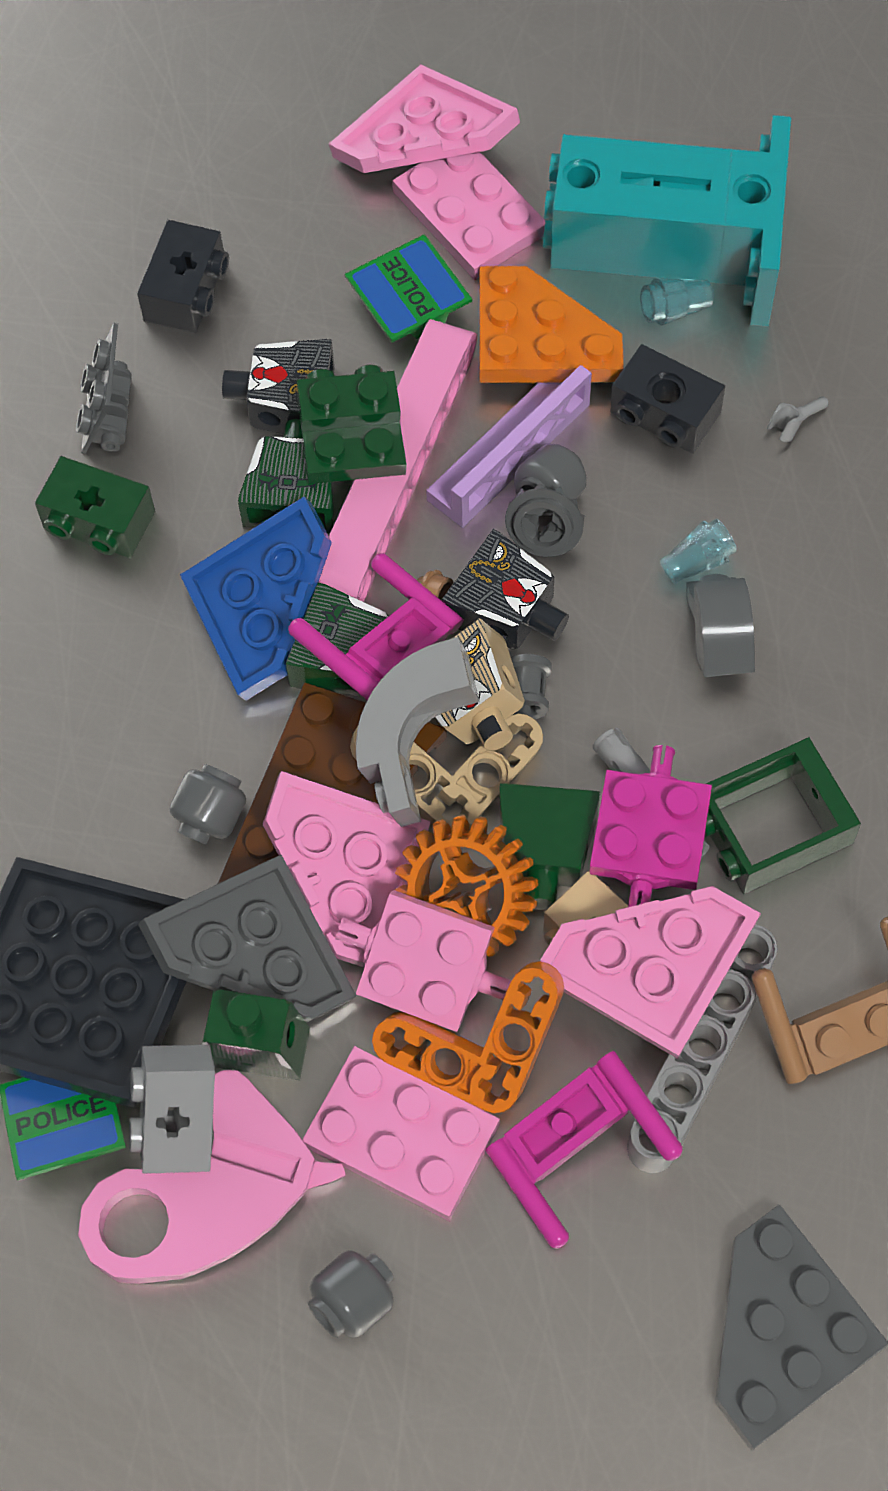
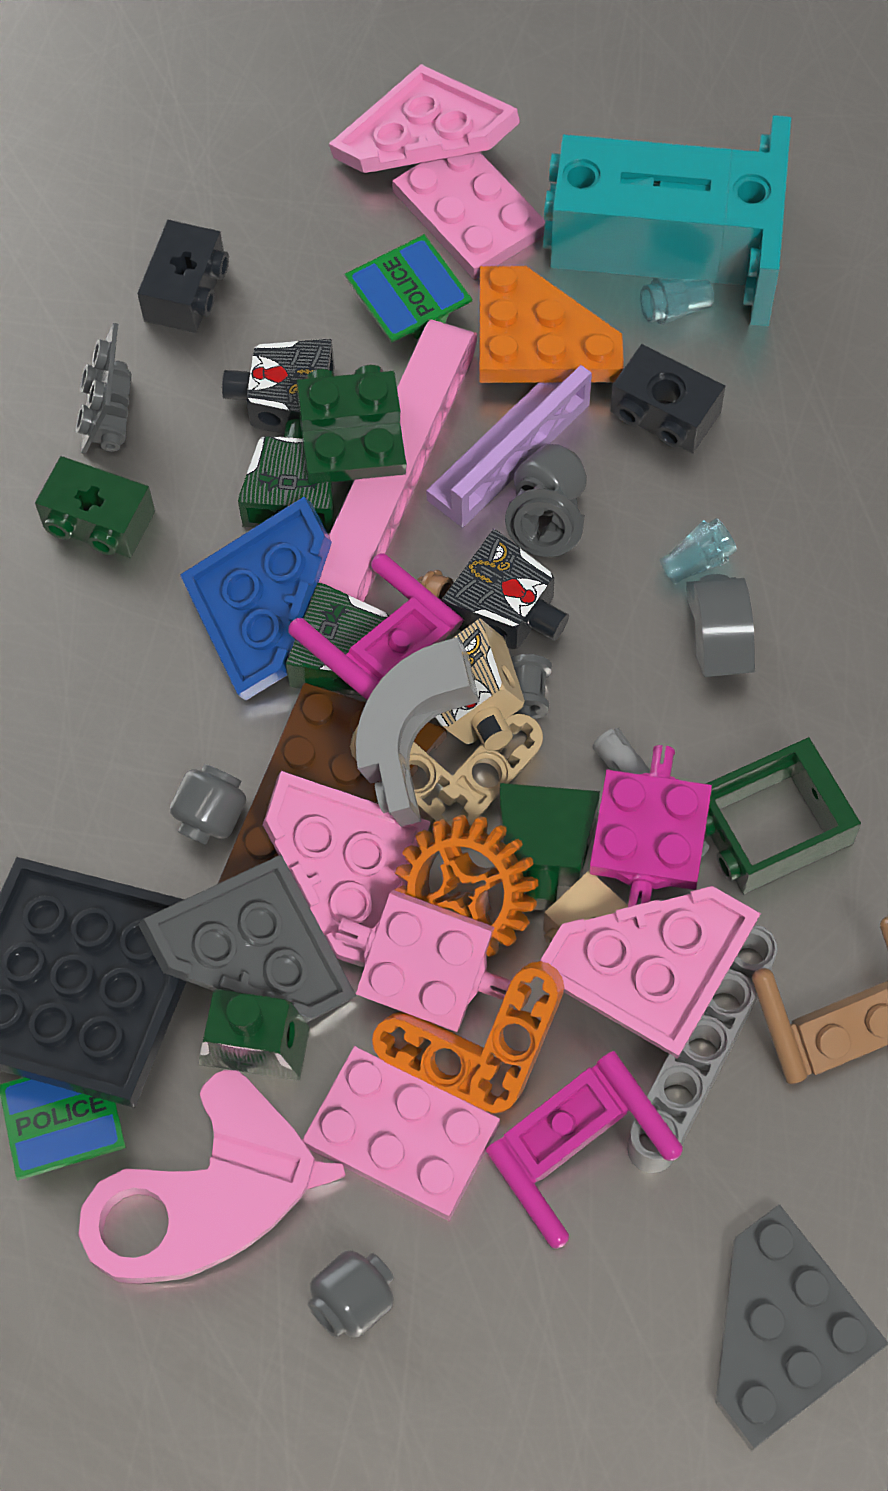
light grey brick [129,1045,215,1174] -> none
light grey hand [767,396,829,442] -> none

